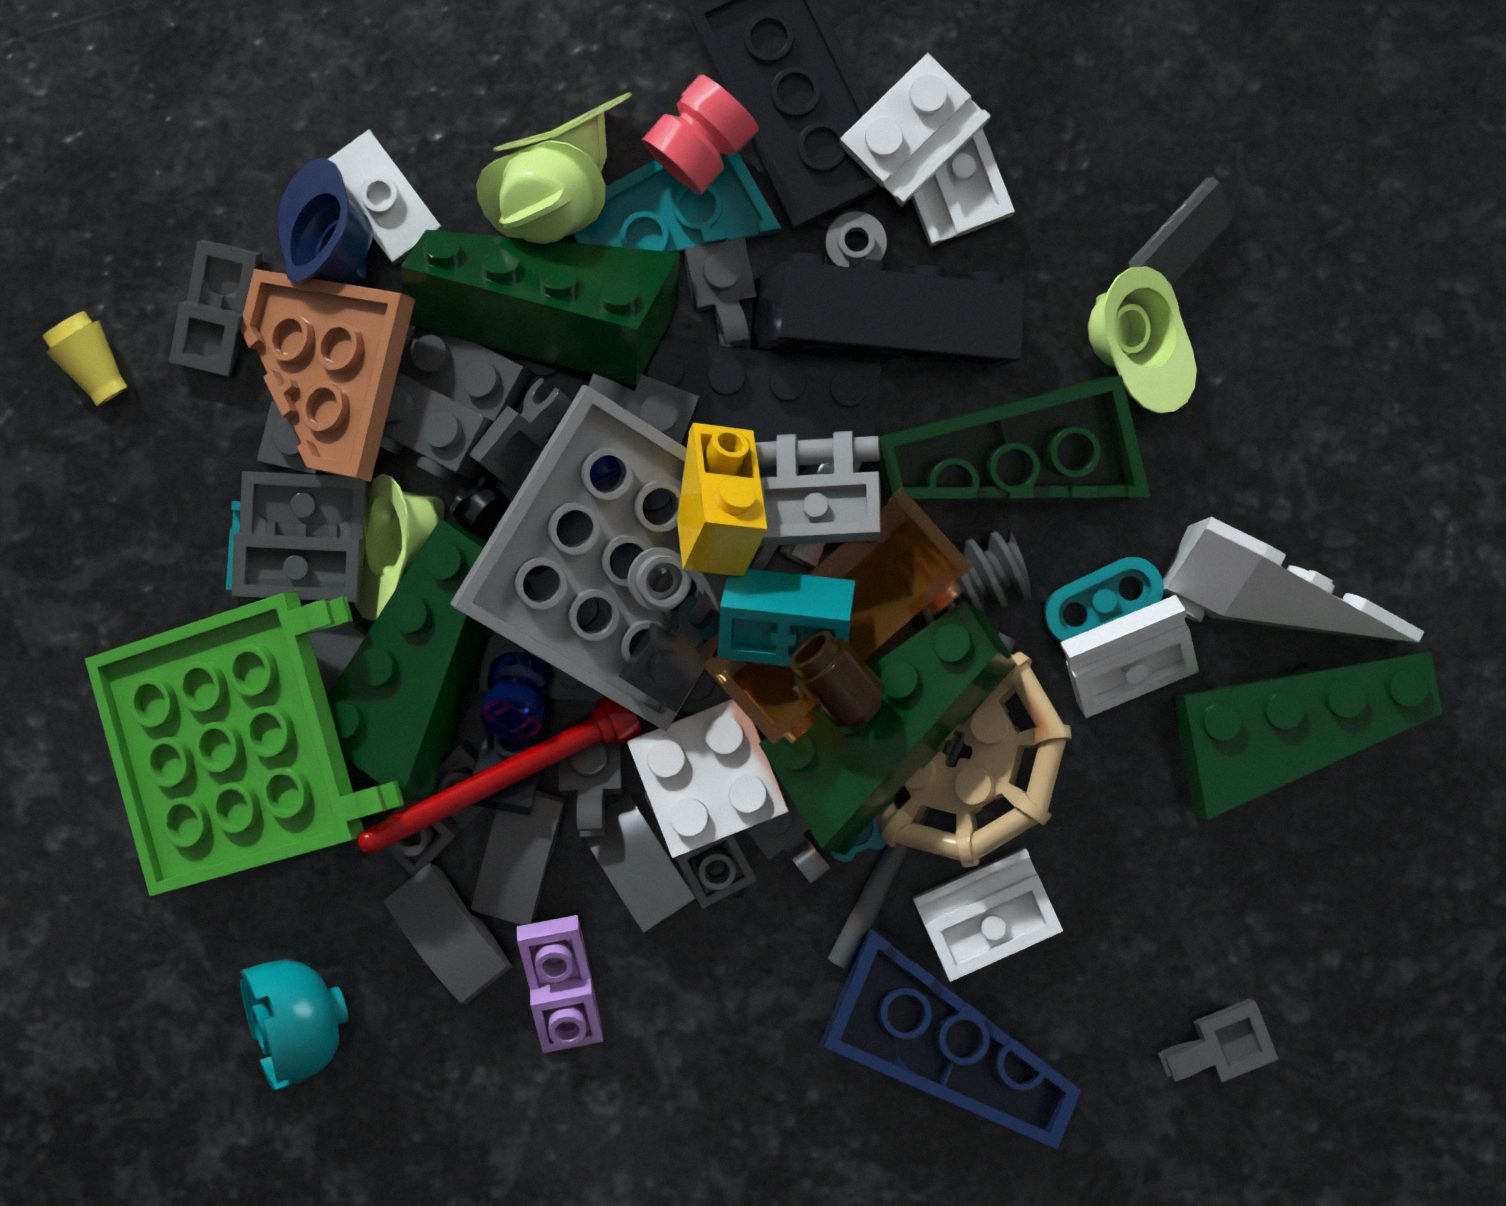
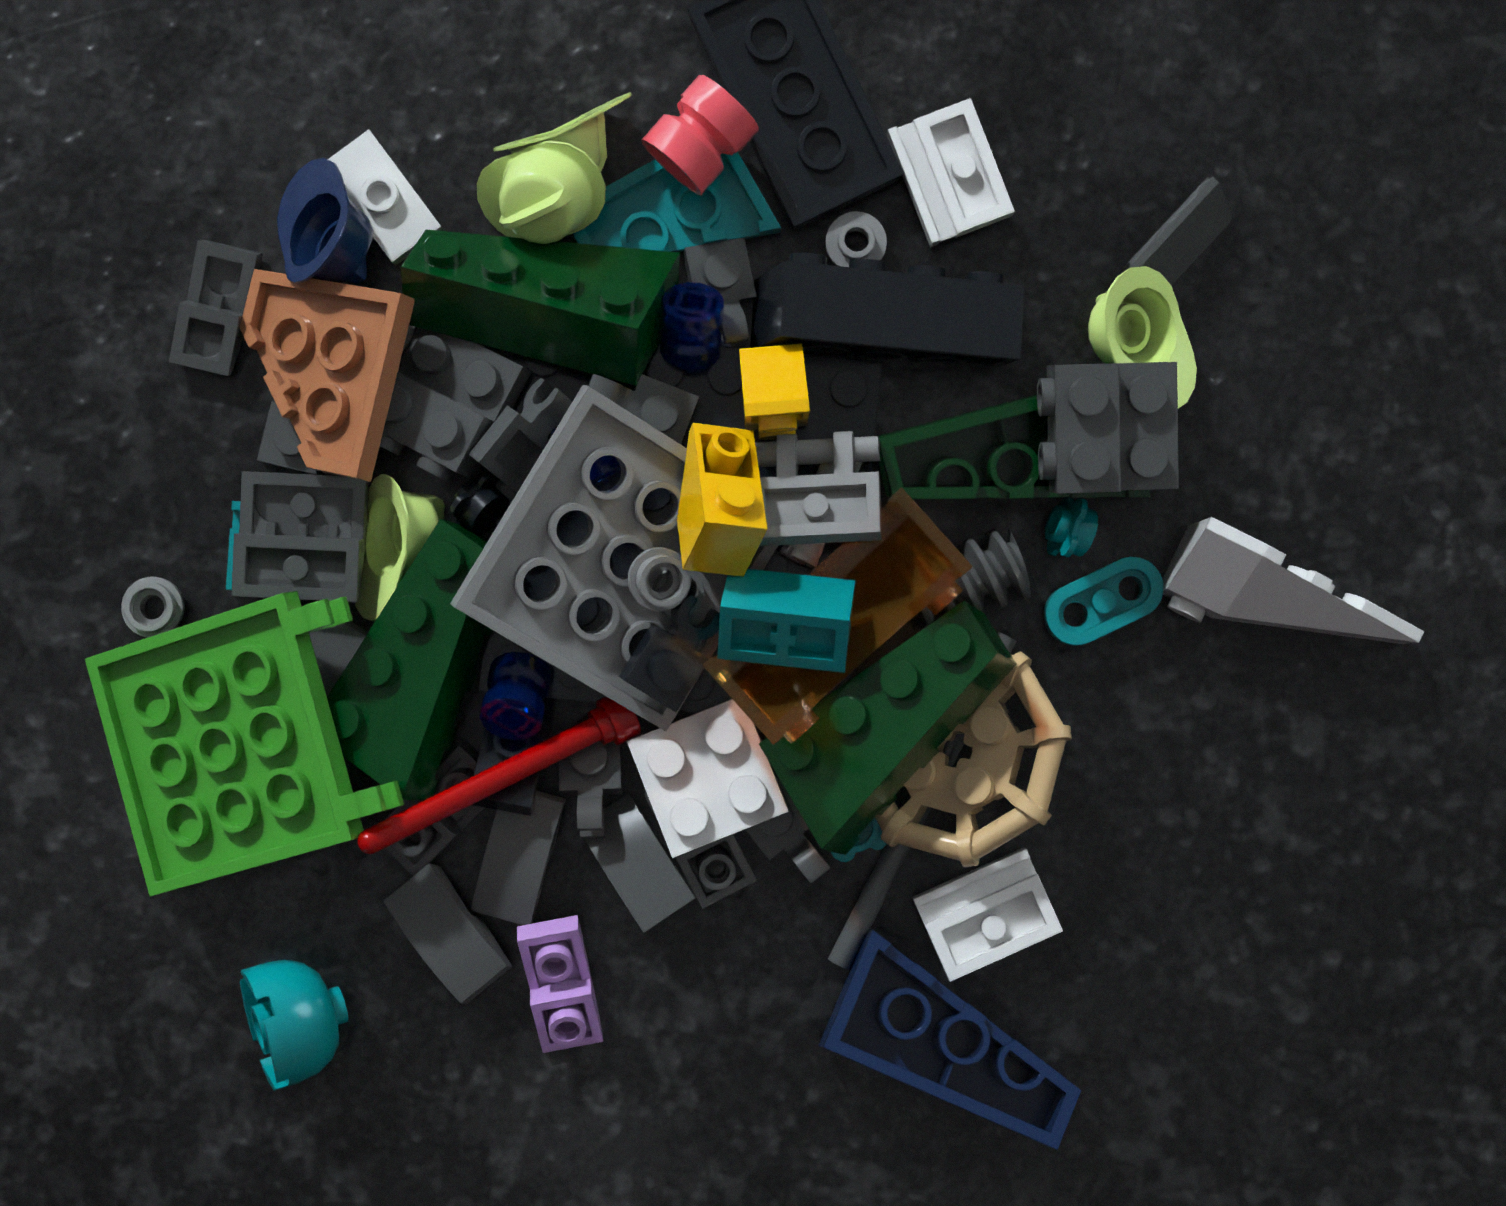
light yellow cone [43,311,128,406] -> none
dark brown brick [789,631,884,727] -> none
white plate [839,53,991,207] -> none
white plate [1060,595,1199,718] -> none
dark grey plate [1157,999,1279,1082] -> none
dark green wedge [1171,651,1443,820] -> none
none -> light grey plate [121,577,185,638]
none -> clear blue wheel [660,282,724,370]
none -> yellow slope [739,344,810,440]
none -> dark grey plate [1037,362,1179,494]
none -> teal plate [1045,497,1098,558]

